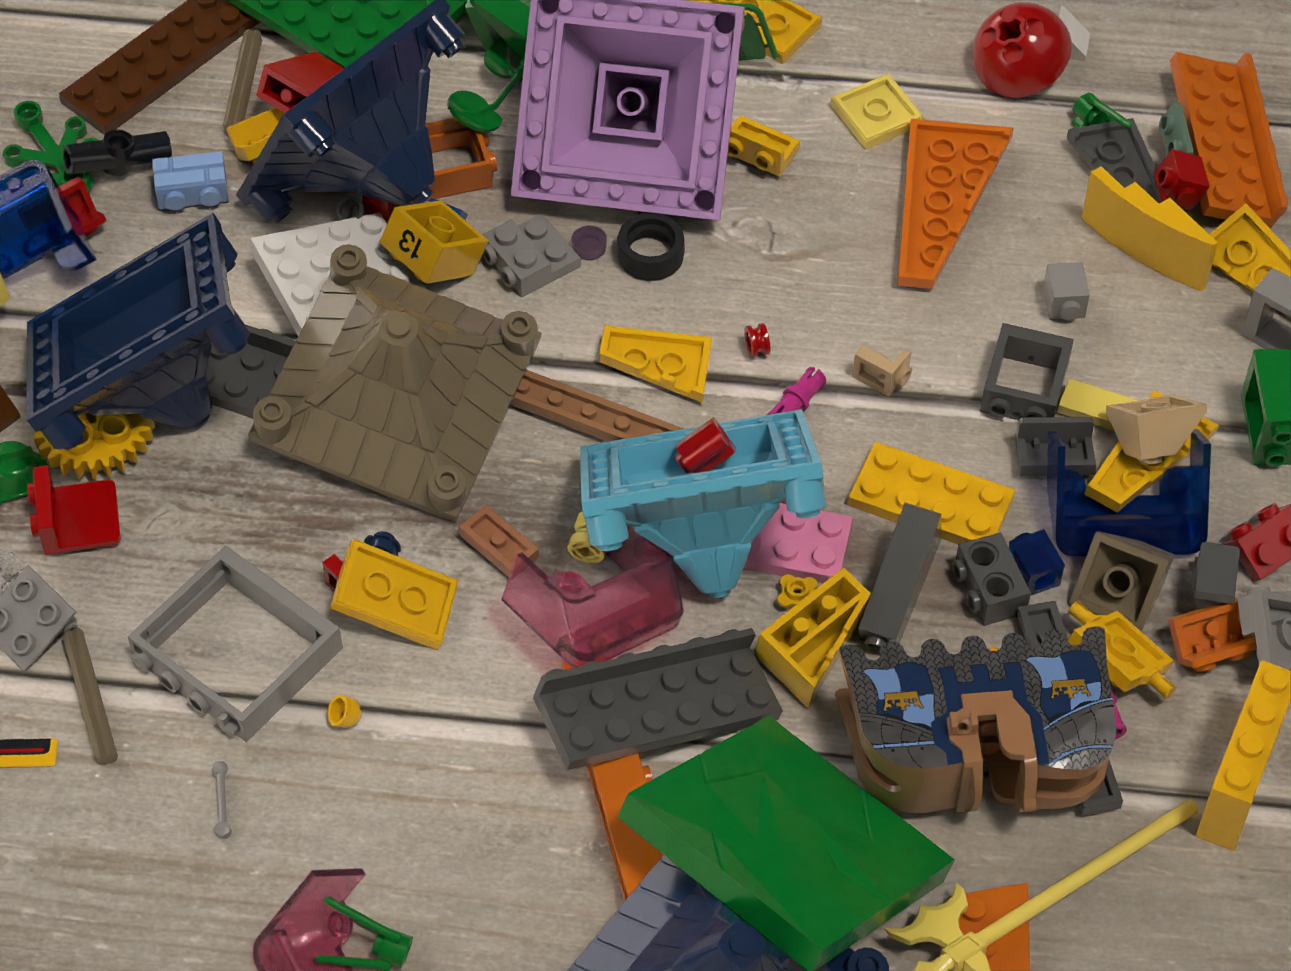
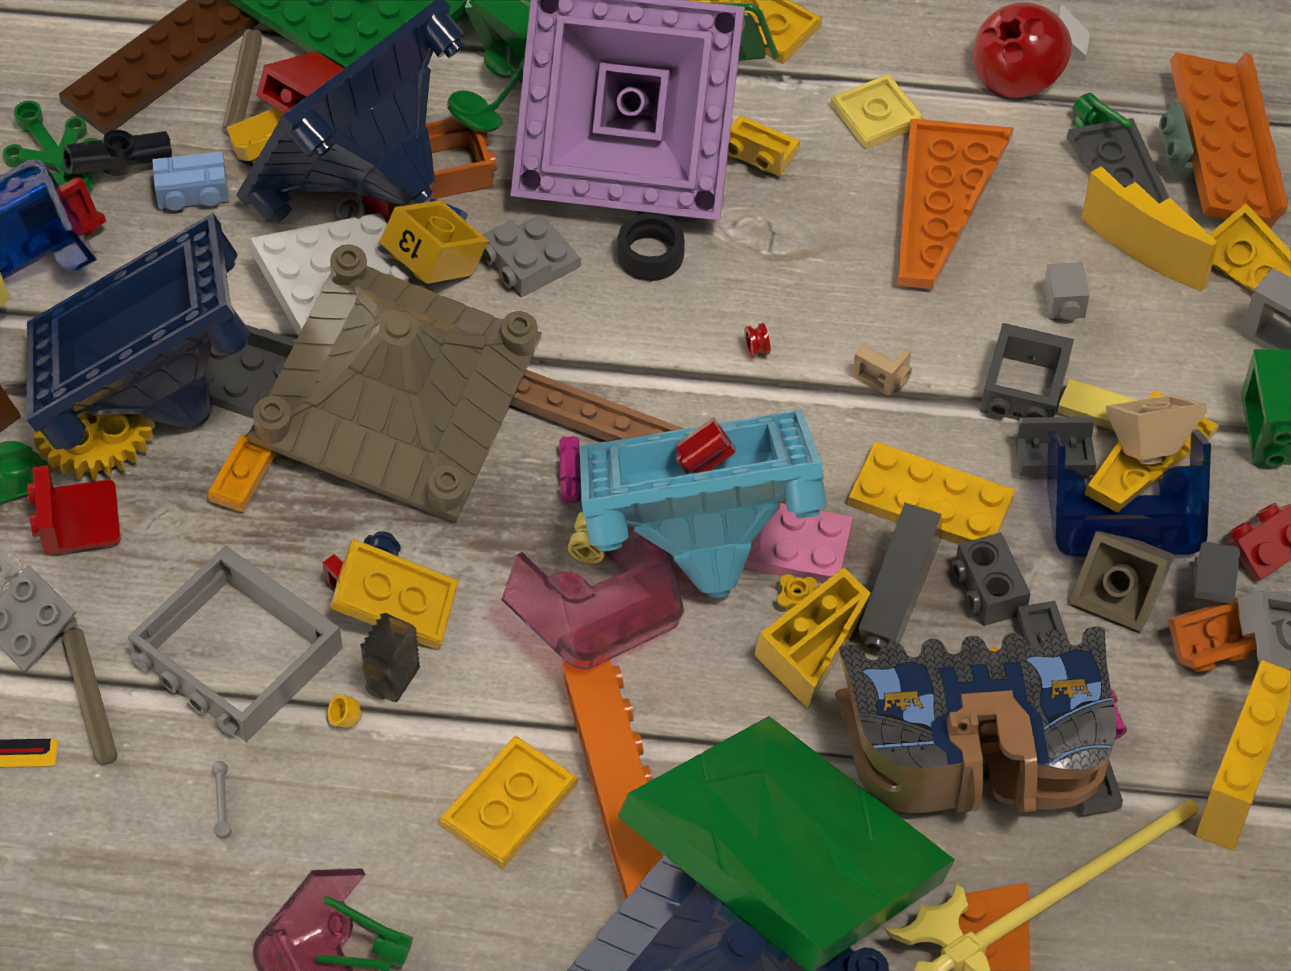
nougat plate [459,505,539,580] -> none
dark grey bracket [533,628,783,770] -> none
clear purple tile [571,225,607,260] -> none
yellow wing [599,325,712,403] -> none
dark pink pin [766,367,827,415] -> none
clear blue brick [1009,529,1065,596] -> none
yellow plate [1068,600,1177,700] -> none
red brick [1154,149,1210,210] -> none
none -> light orange hinge [208,433,276,512]
none -> clear smoke brick [360,613,421,703]
none -> yellow tile [439,735,578,869]
none -> dark pink axle [559,436,581,504]

